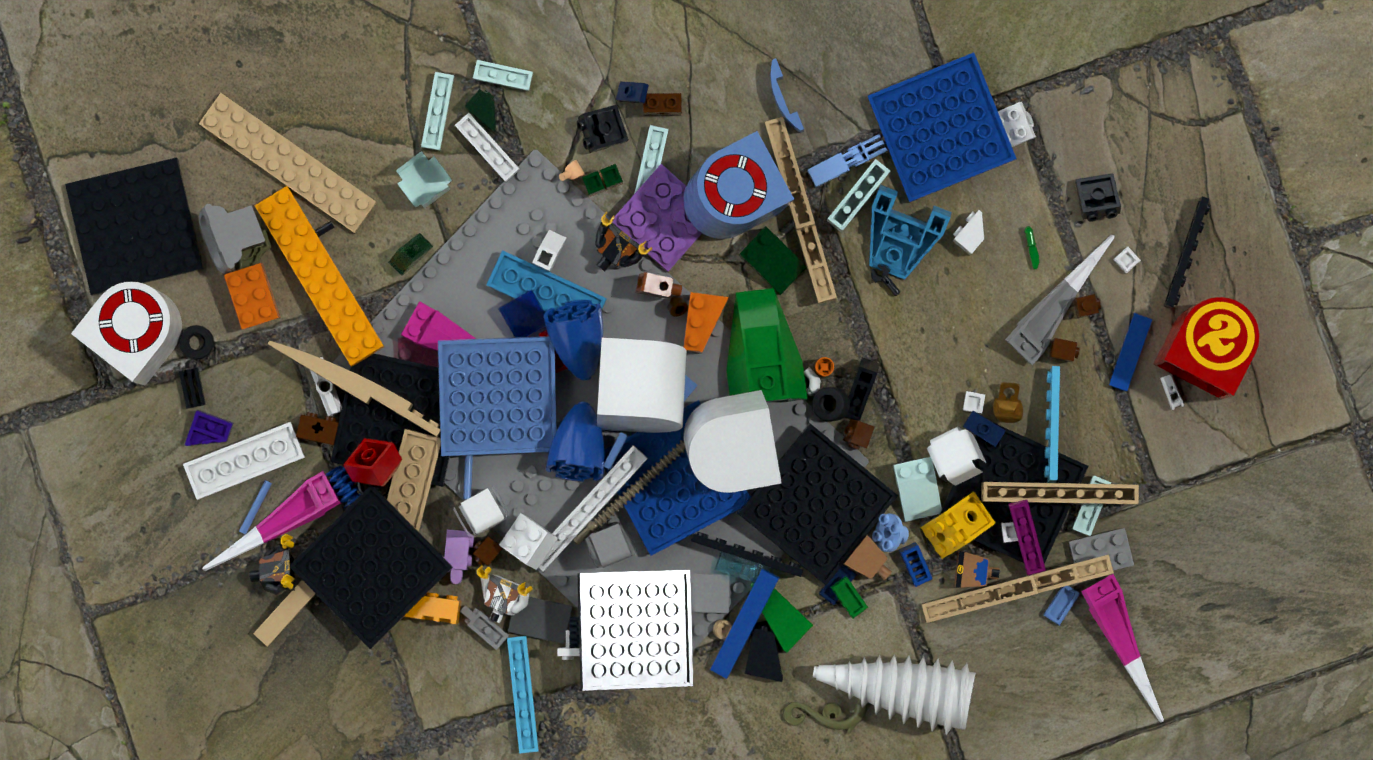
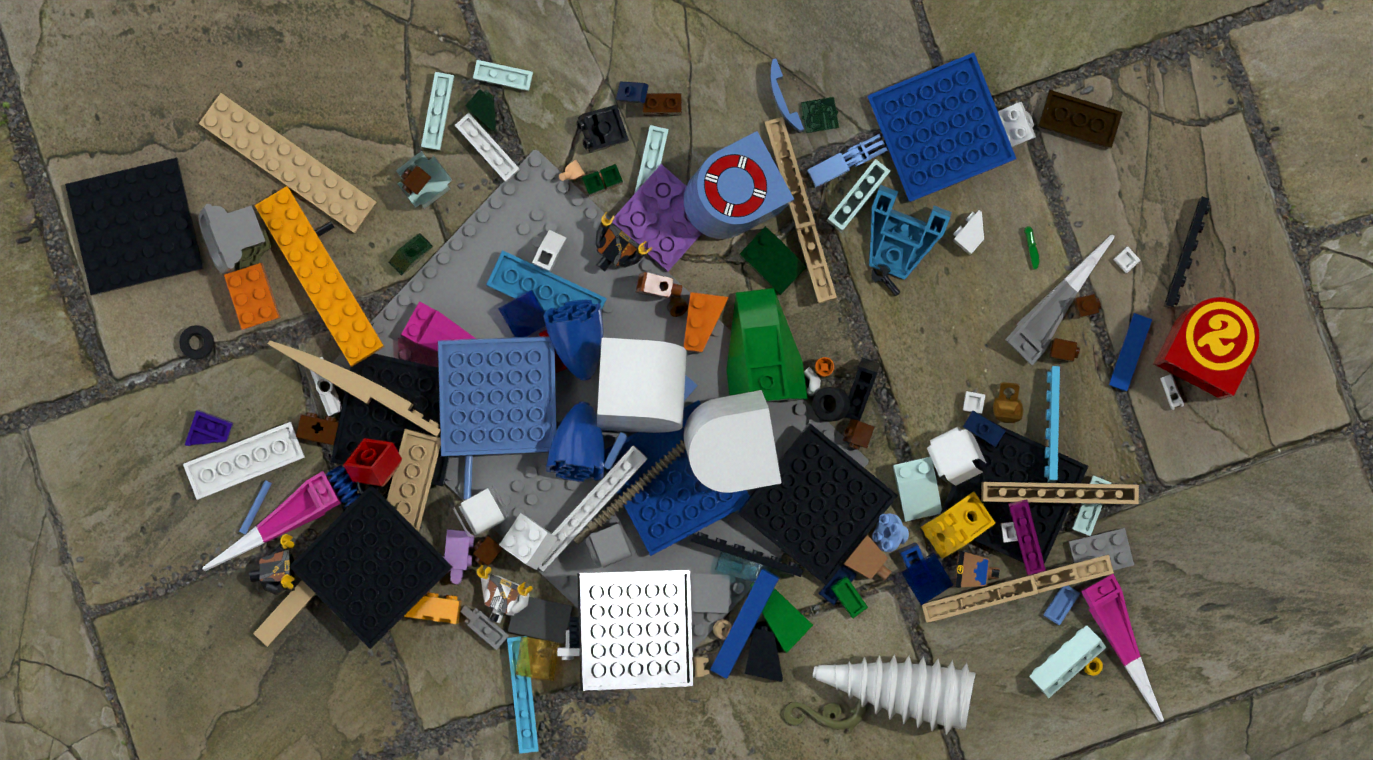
white brick [71,282,182,386] -> none
black tile [179,367,206,409] -> none
black plate [1075,173,1121,222] -> none
none -> reddish brown brick [400,164,431,195]
none -> clear yellow plate [516,637,559,681]
none -> tan tile [693,657,709,677]
none -> clear green piece [801,97,839,133]
none -> clear blue tile [901,552,953,605]
none -> light aqua brick [1029,626,1106,698]
none -> dark brown plate [1038,90,1123,149]
none -> yellow plate [1083,657,1103,676]

